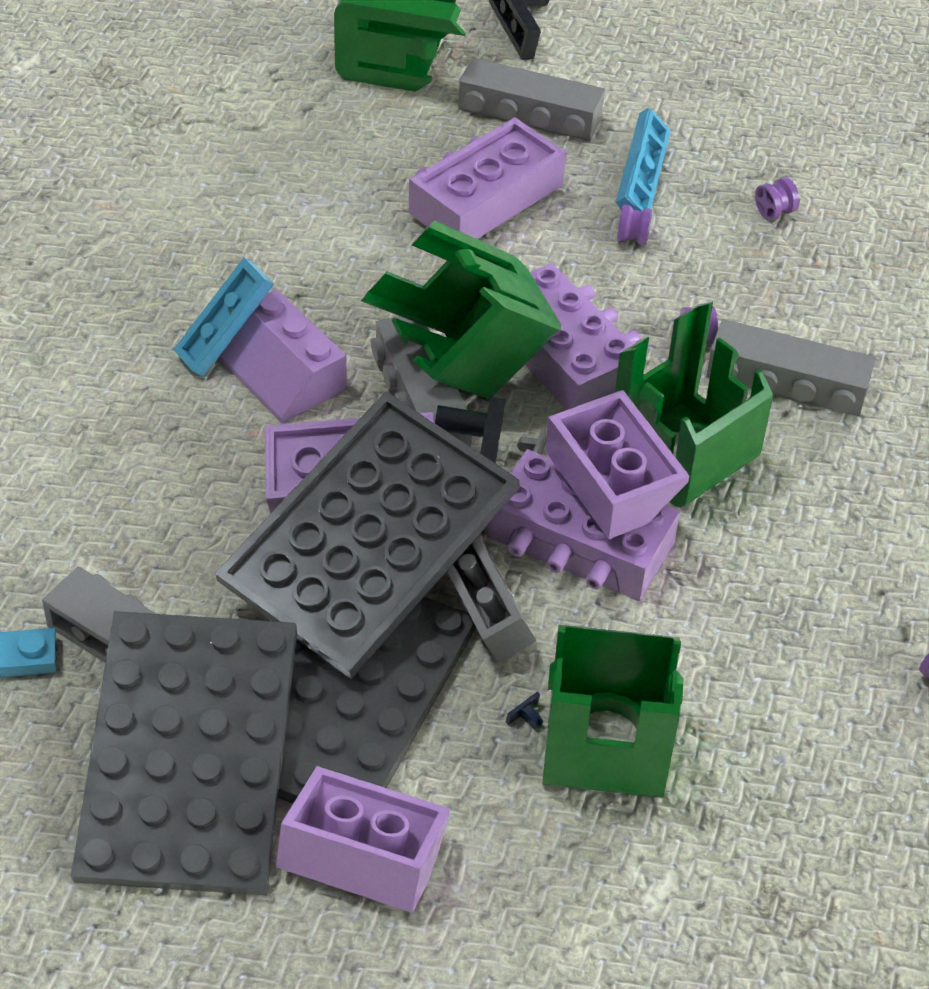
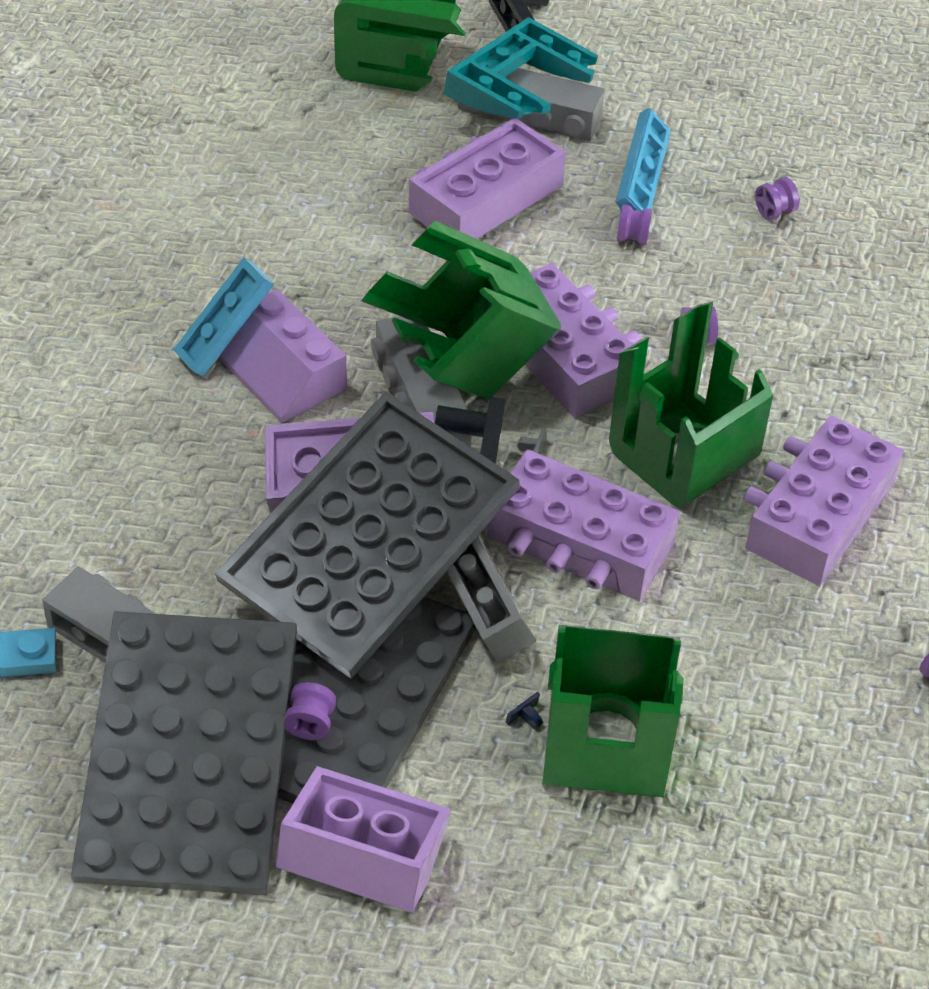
lavender slope [545,390,690,539] -> none
light grey brick [706,319,876,417] -> none
none -> medium lavender wheel [284,682,336,740]
none -> teal wedge [443,17,598,119]
none -> lavender piece [744,415,904,587]

